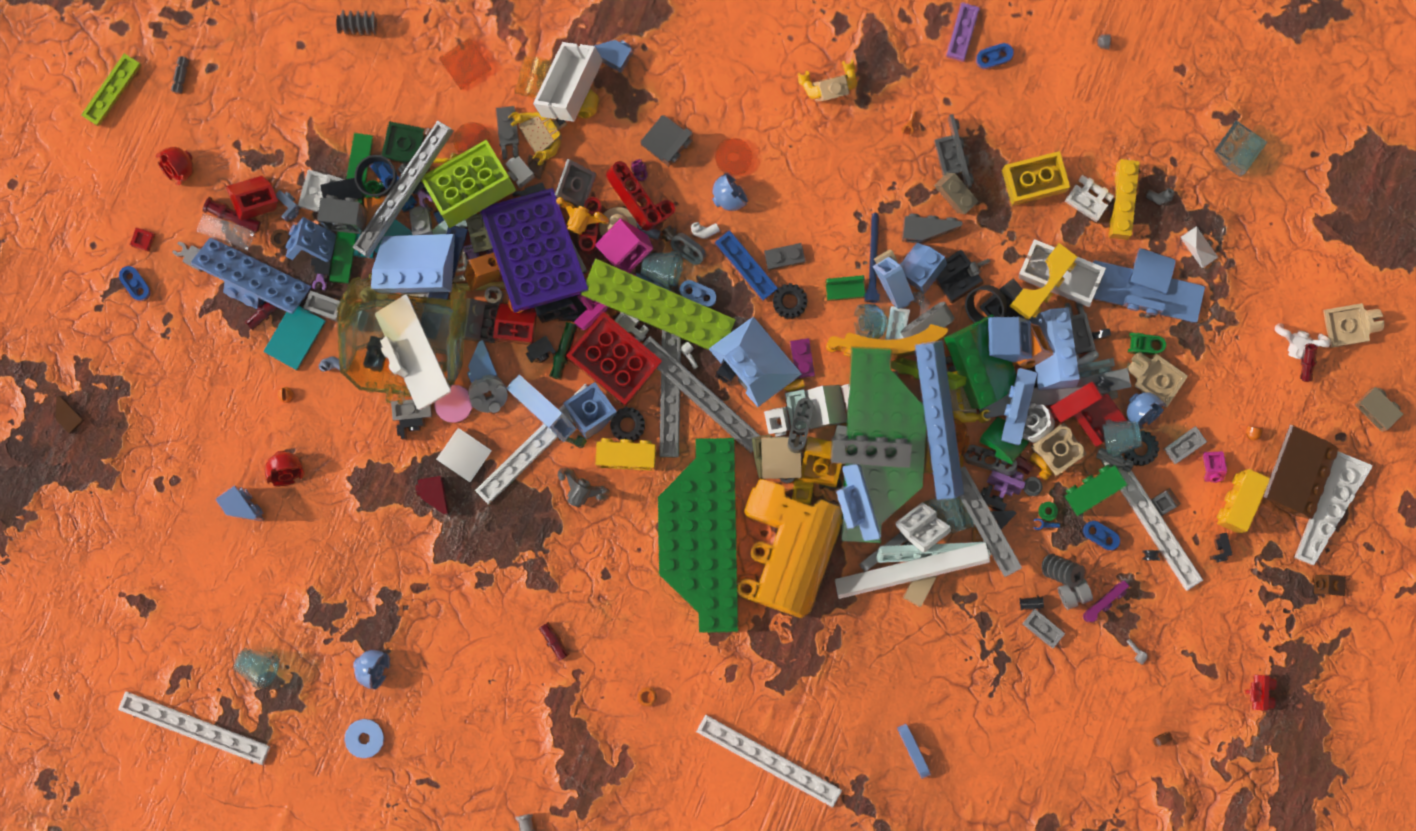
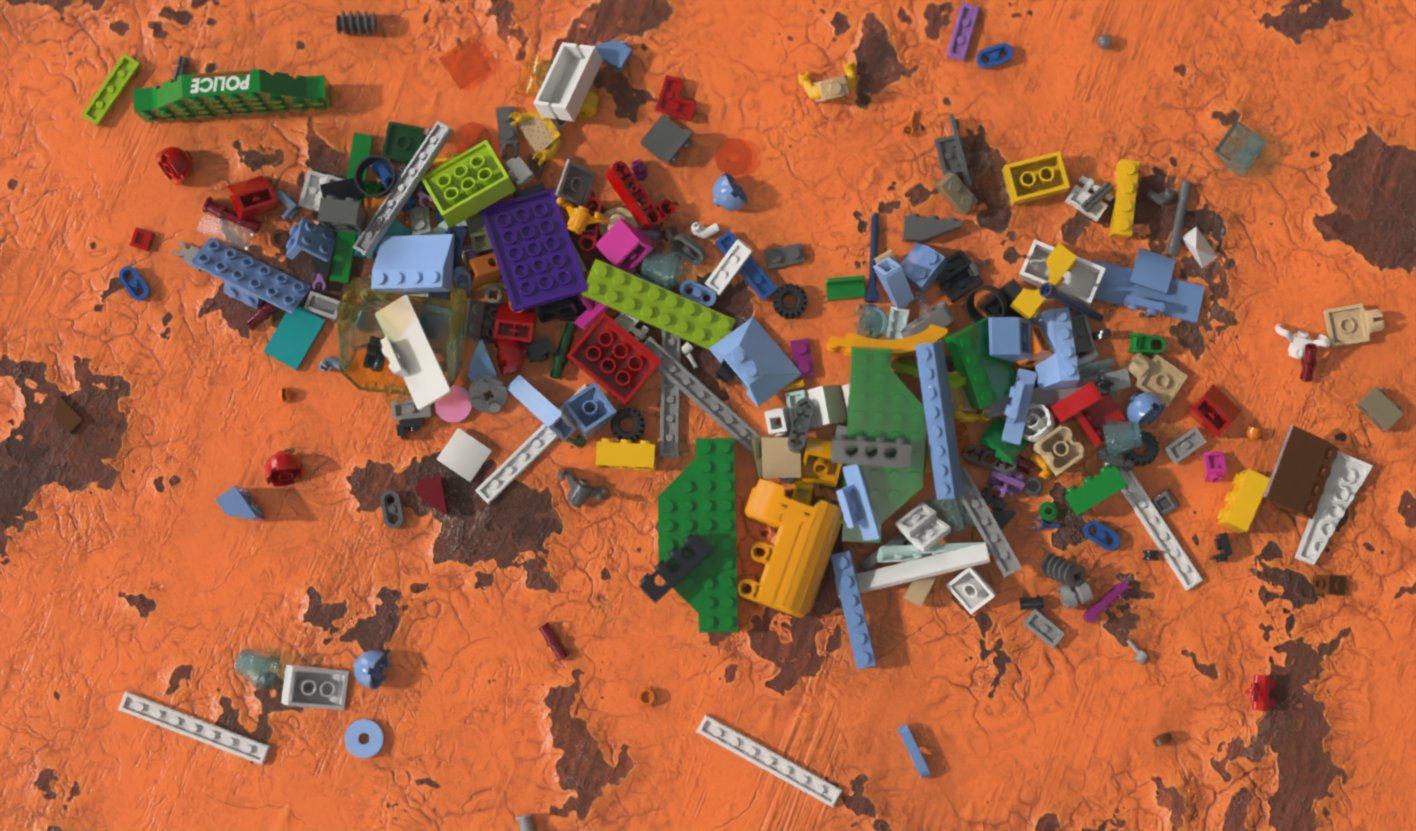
none -> green brick [133,69,332,123]
none -> white slope [281,664,349,710]
none -> dark grey plate [380,490,404,529]
none -> medium blue plate [452,267,472,299]
none -> red cylinder [495,339,527,376]
none -> black brick [639,533,713,604]
none -> red plate [655,75,697,122]
none -> white plate [704,238,754,295]
none -> medium blue arch [831,550,878,669]
none -> white slope [946,567,997,614]
none -> dark blue piece [1039,282,1104,322]
none -> dark grey axle [1081,181,1114,212]
none -> dark grey piece [1166,181,1193,257]
none -> red slope [1186,384,1241,438]

